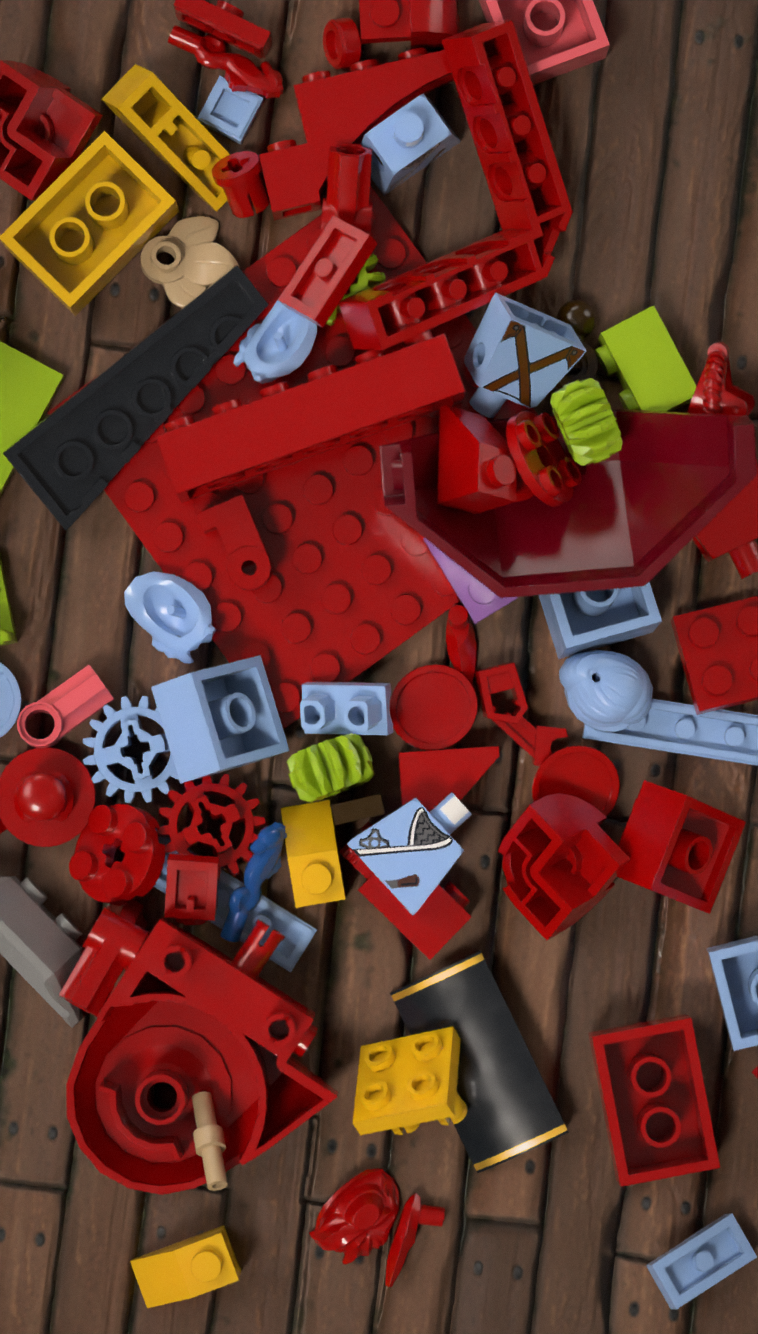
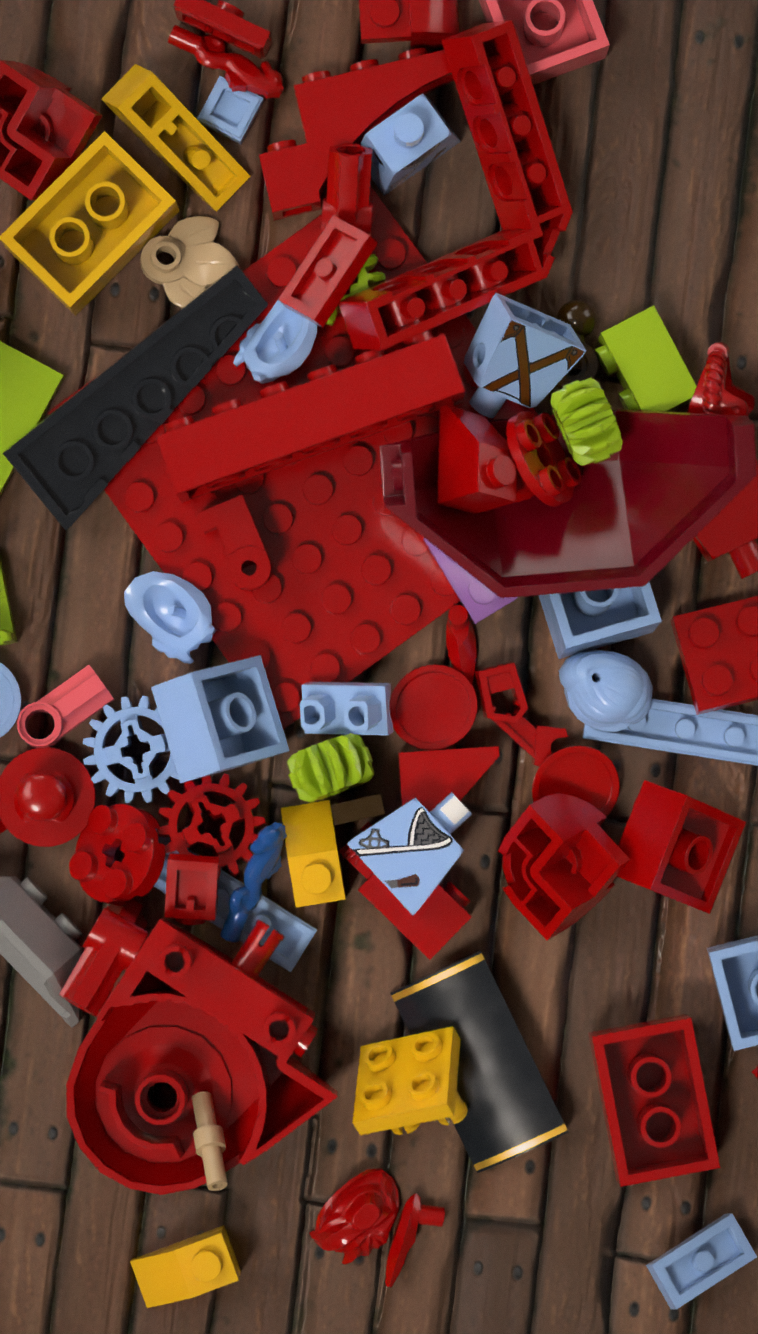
red bush [212,151,270,218] -> none
red tile [323,18,361,69] -> none

